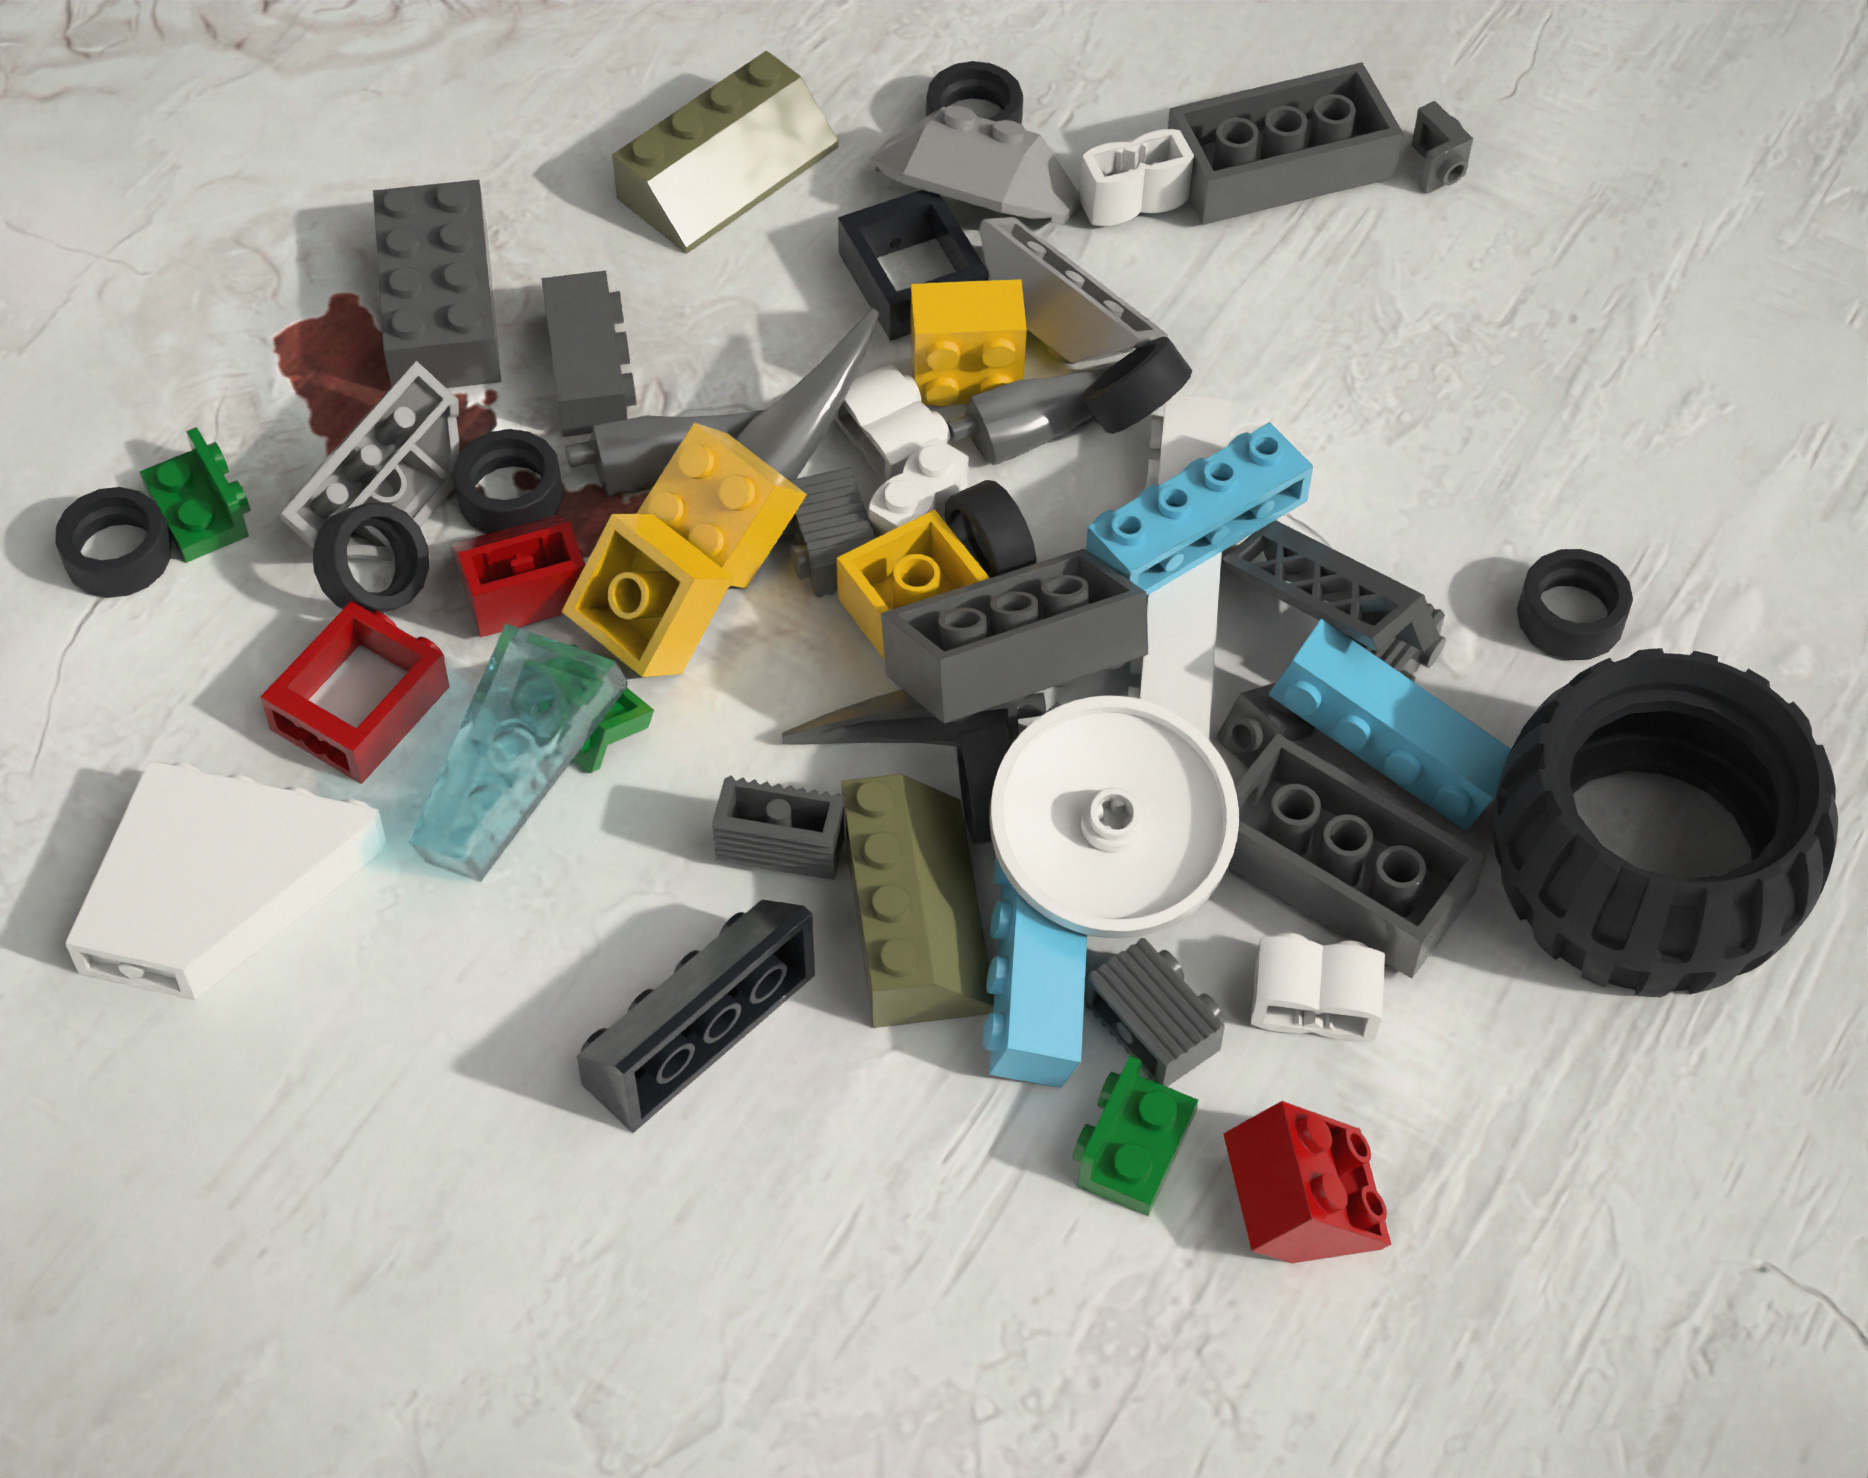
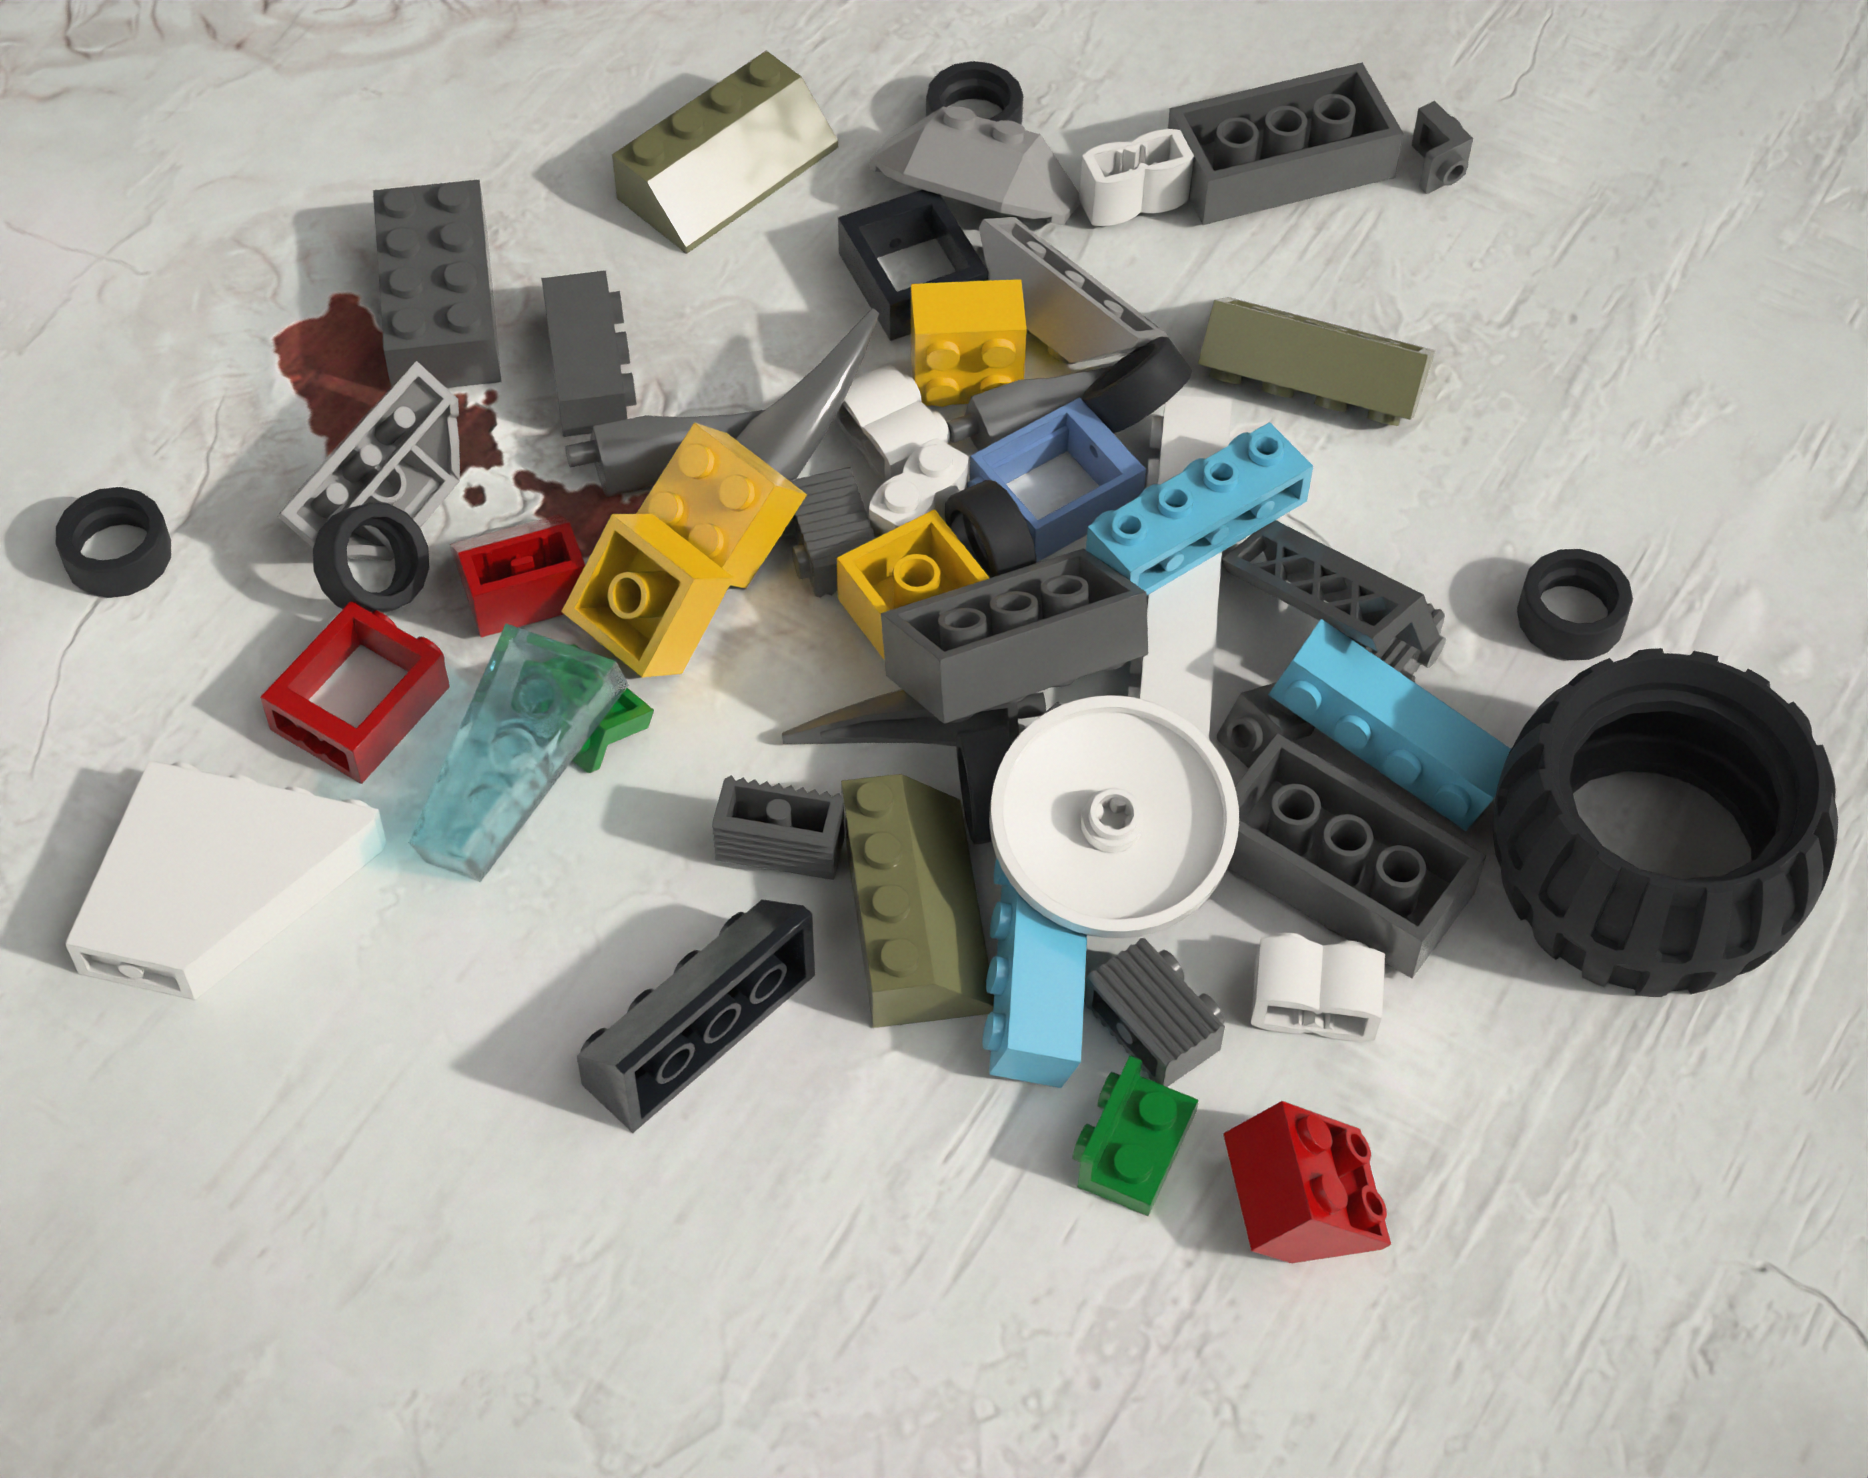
green bracket [139,427,251,563] -> none
black tyre [453,429,564,534] -> none
none -> medium blue window [967,397,1146,563]
none -> olive slope [1198,297,1435,426]

